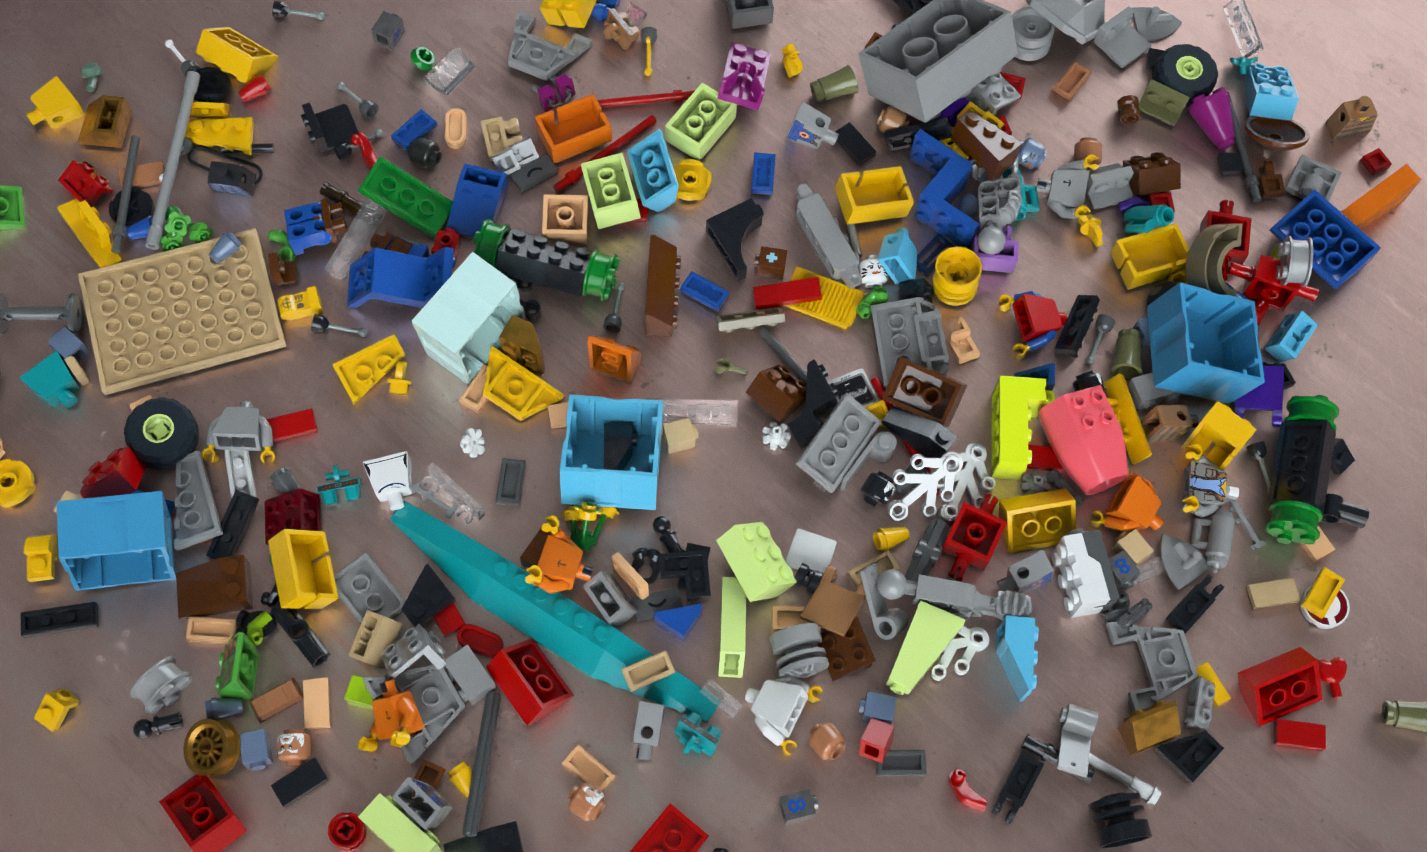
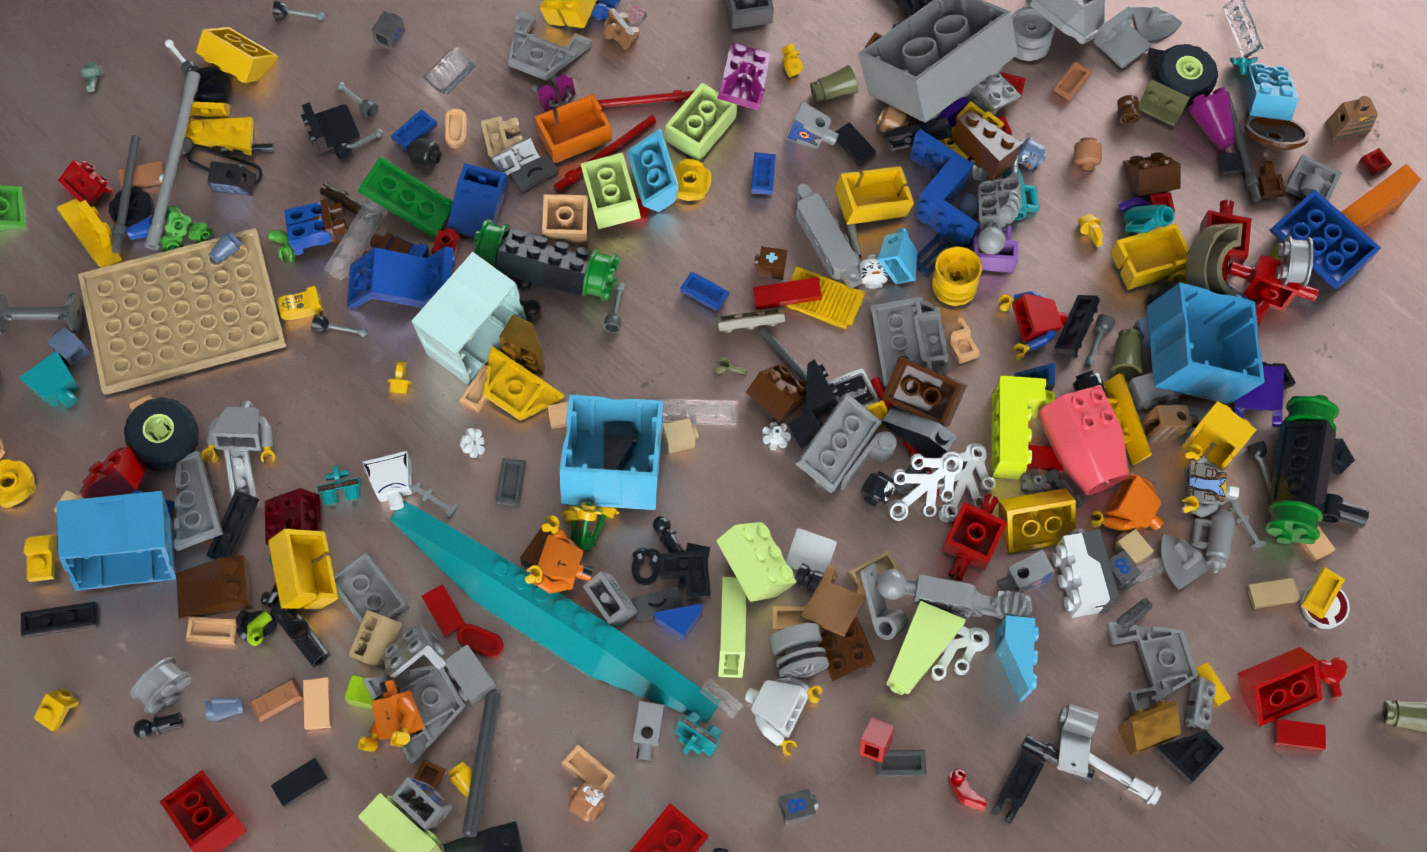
yellow torso [25,76,85,128] -> none
tan tile [64,356,89,386] -> none
pearl gold slope [78,95,132,148] -> none
pearl gold wheel [183,719,241,776] -> none
bright green slope [215,632,260,700] -> none
red cone [238,74,271,103] -> none
sand blue brick [239,728,273,771] -> none
red tile [266,408,318,443] -> none
reddish brown bracket [268,252,298,286] -> none
dark grey cone [270,467,300,494] -> none
nougat head [277,729,311,766] -> none
red wheel [328,812,367,851] -> none
yellow wing [332,334,405,405] -> none
red arm [351,131,378,170] -> none
black wing [401,564,456,627] -> none
green hat [410,47,435,70] -> none
clear plate [421,462,485,525] -> none
red slope [486,638,574,726] -> none
orange slope [587,336,642,384] -> none
light nougat tile [611,552,649,600] -> none
tan tile [621,650,675,692] -> none
hinge [641,27,657,76] -> none
reddish brown slope [645,235,681,336] -> none
black arch [706,198,764,281] -> none
nougat head [809,723,846,760] -> none
bright green piece [856,285,888,319] -> none
sand blue brick [858,692,897,724] -> none
yellow cone [873,526,910,551] -> none
black bracket [899,278,935,303] -> none
dark grey piece [904,518,950,582] -> none
light grey torso [1036,154,1099,222] -> none
light grey bracket [1086,163,1134,210] -> none
black wheel [1088,792,1152,848] -> none
dark grey arm [1102,592,1130,624] -> none
black hinge [1166,574,1224,634] -> none
medium azure brick [1264,311,1318,362] -> none

